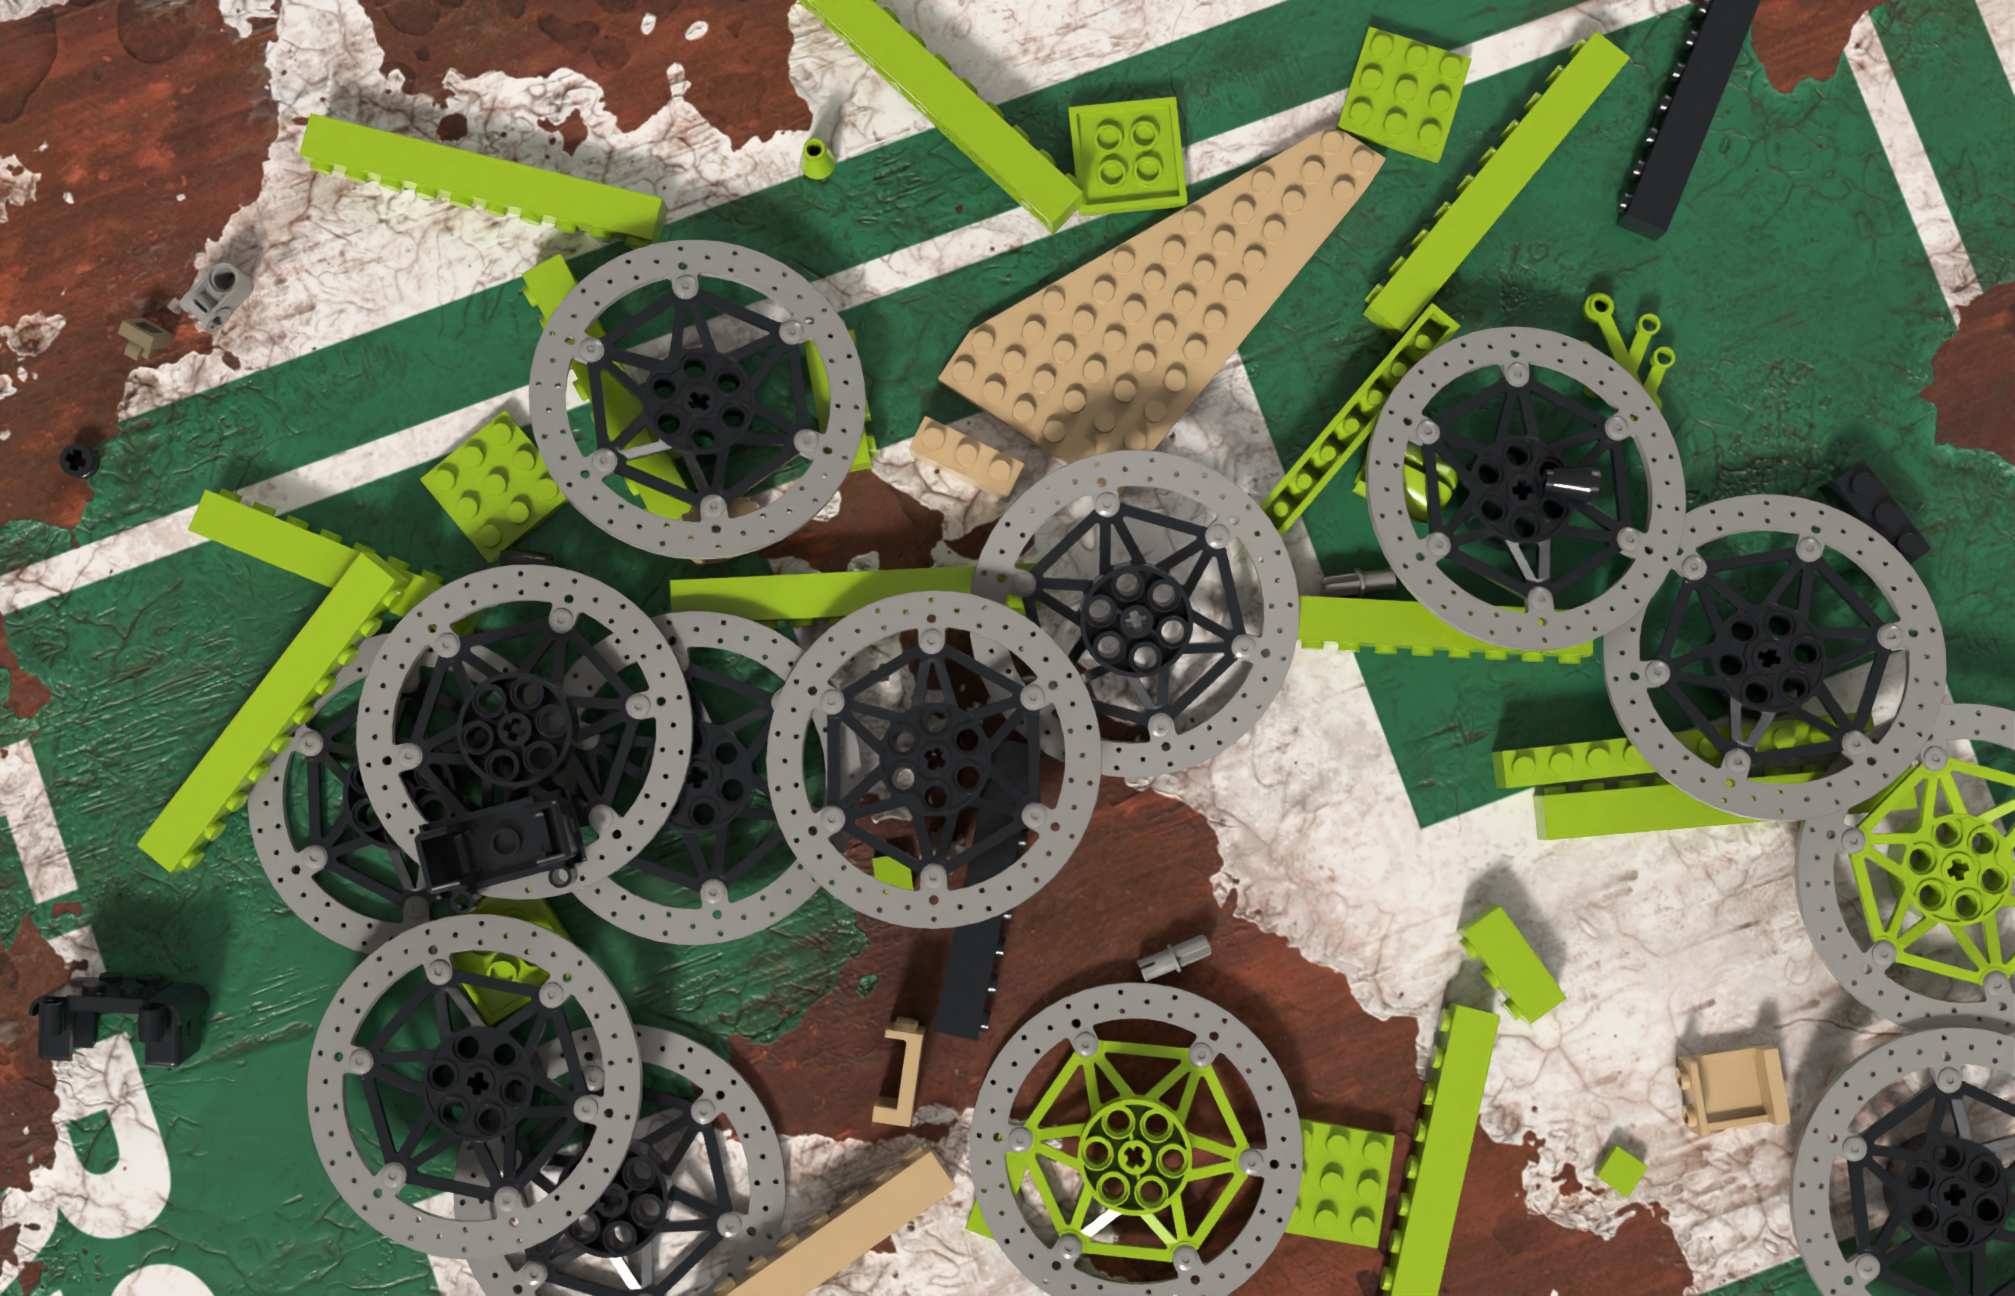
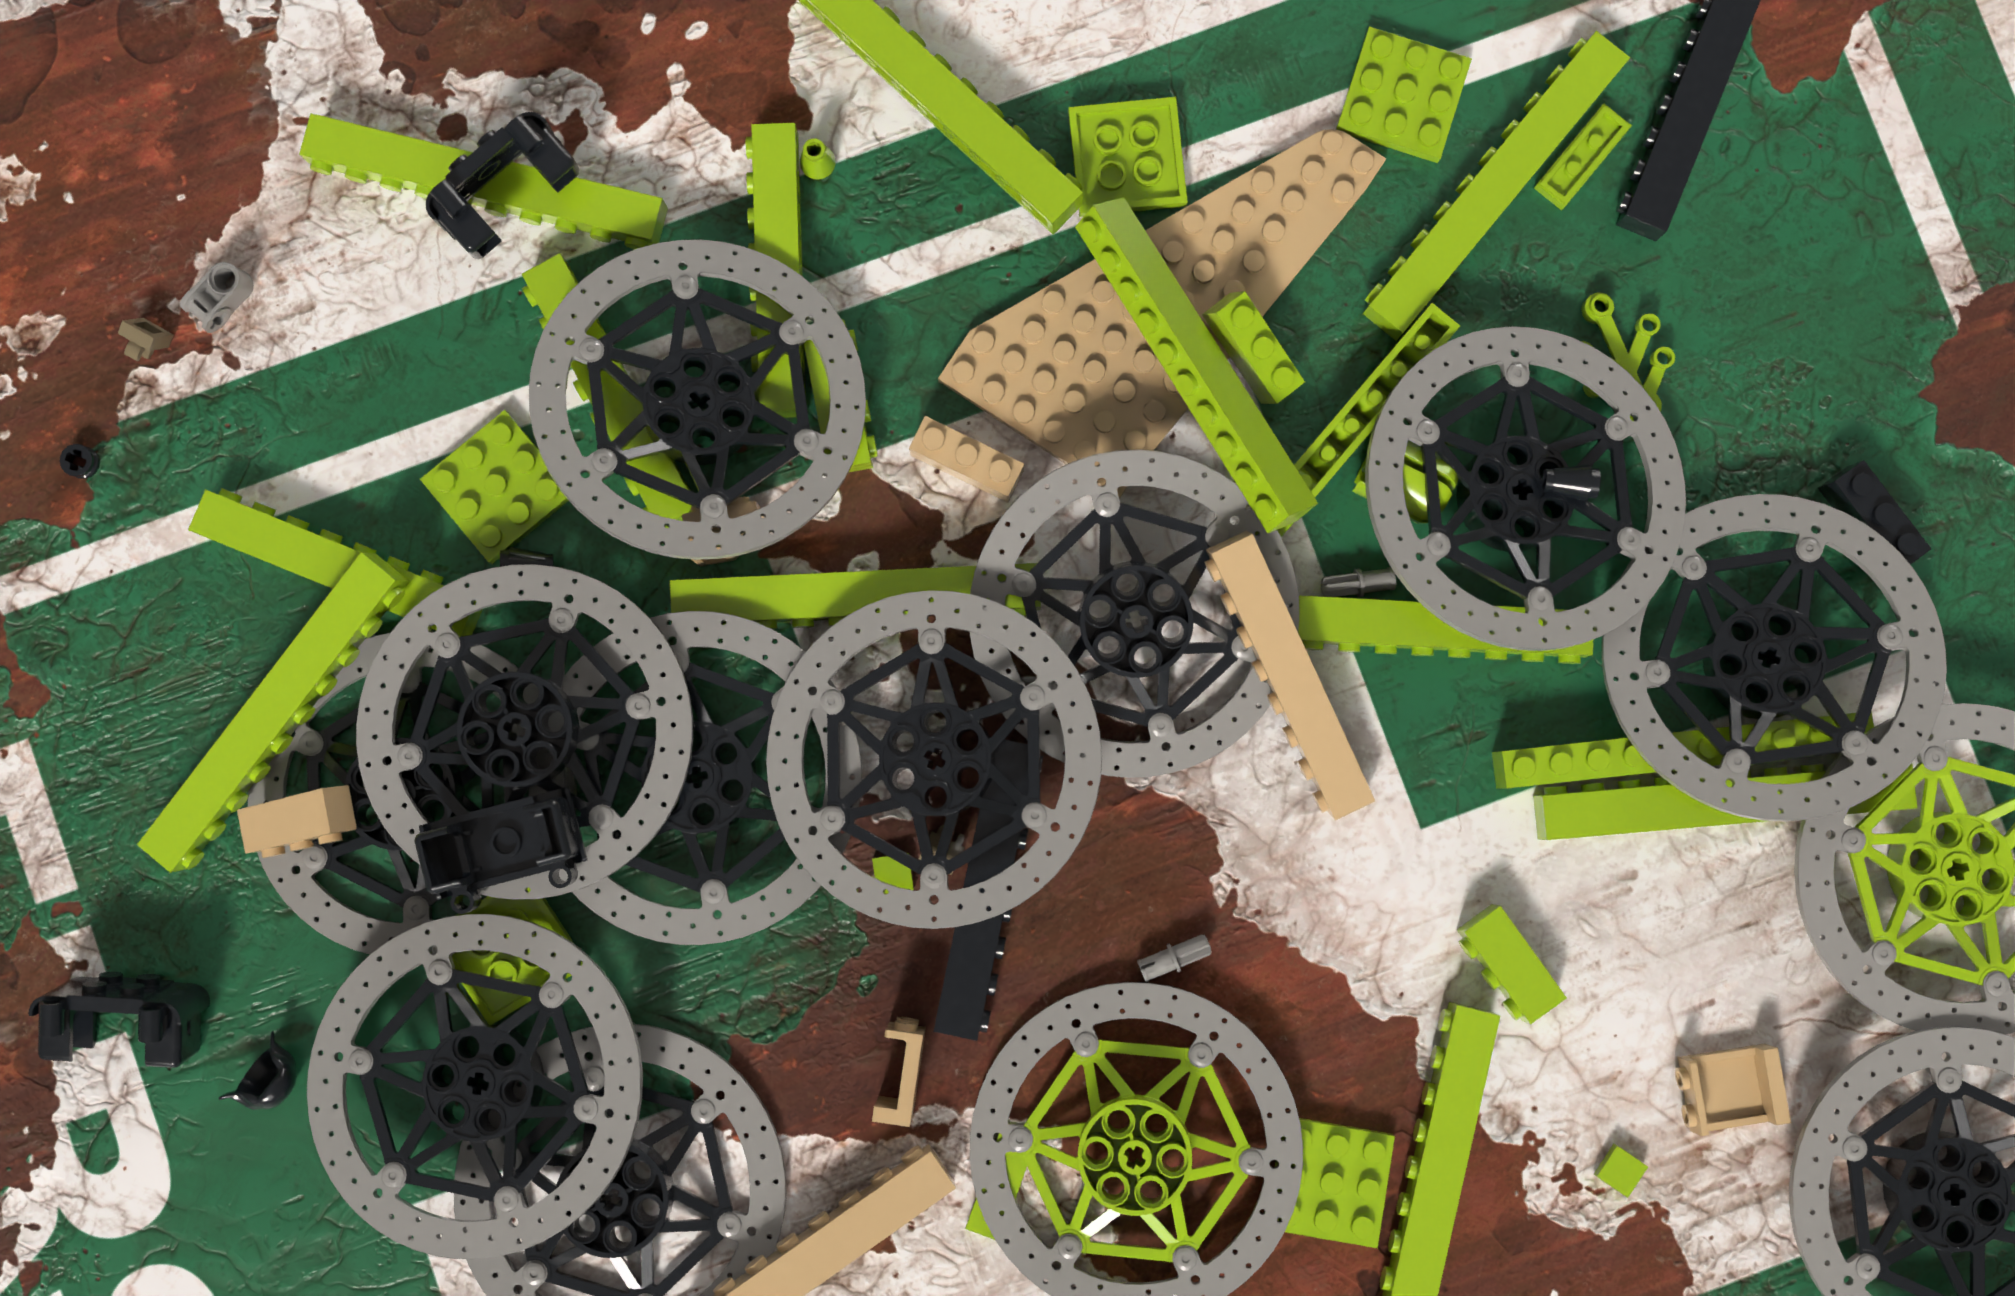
none -> black hair [219,1031,297,1110]
none -> tan brick [237,785,357,858]
none -> black container [426,112,580,259]
none -> lime brick [745,123,806,418]
none -> lime brick [1075,197,1318,533]
none -> lime brick [1202,291,1305,404]
none -> tan brick [1205,530,1375,820]
none -> lime tile [1534,104,1632,211]

